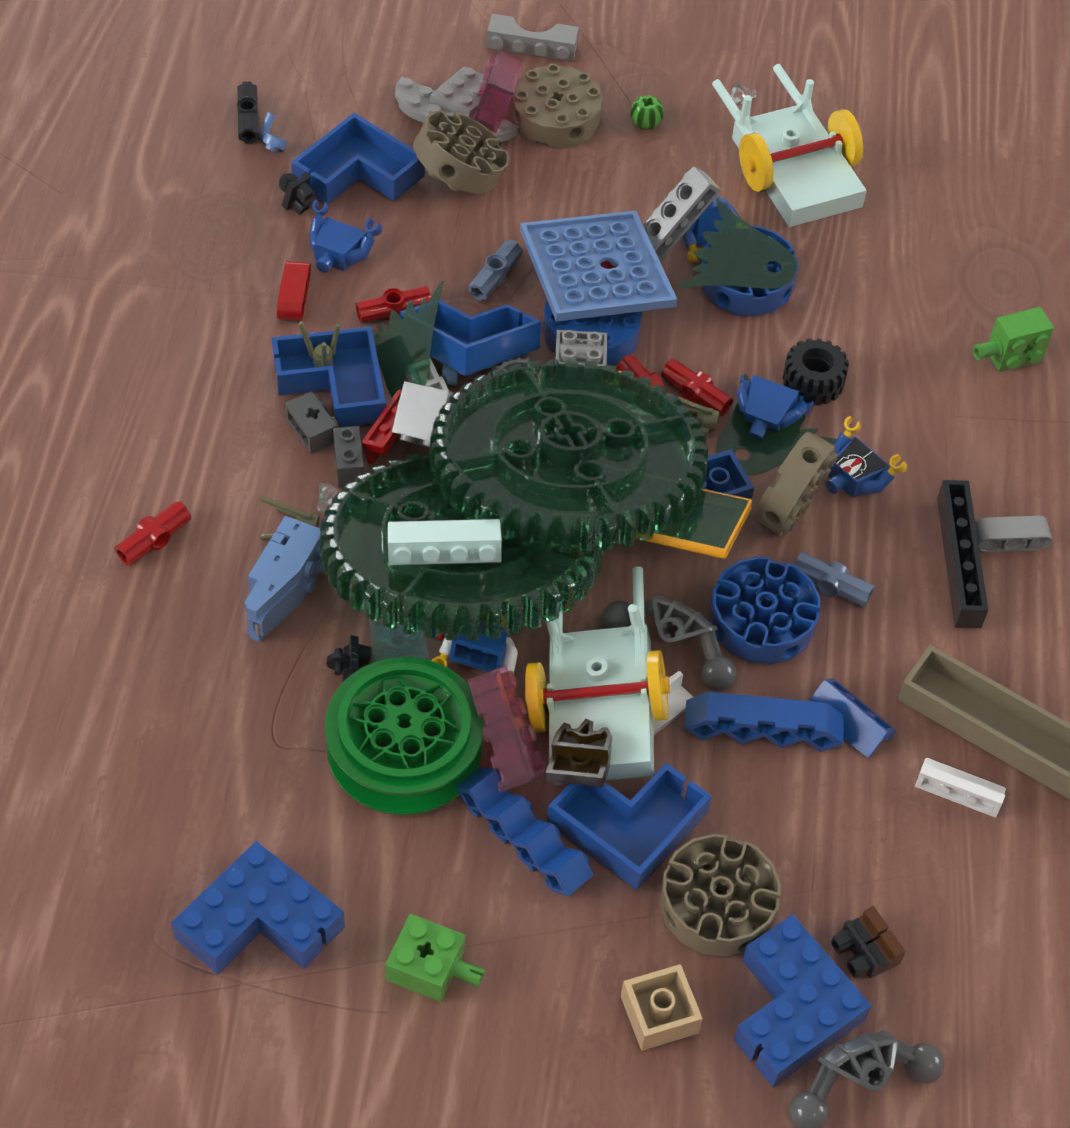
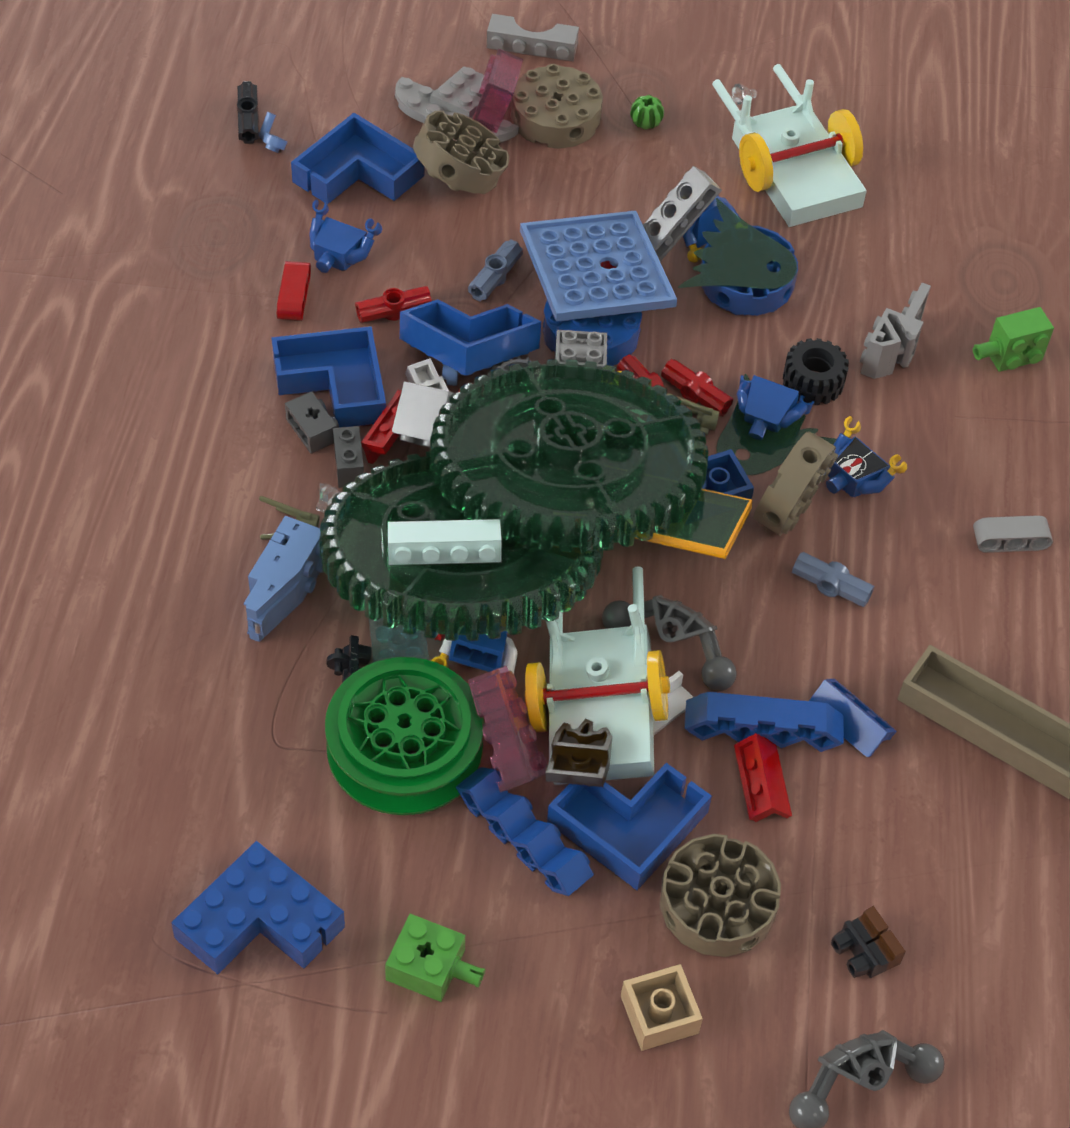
red piece [114,501,192,565] -> none
black hips [279,172,315,215] -> none
olive plant [299,322,341,367] -> none
clear green piece [360,281,444,398] -> none
blue brick [709,556,820,664] -> none
blue piece [734,914,872,1087] -> none
white panel [915,758,1006,818] -> none
black brick [937,480,988,628] -> none
none -> red panel [734,733,792,822]
none -> light grey piece [860,283,931,379]

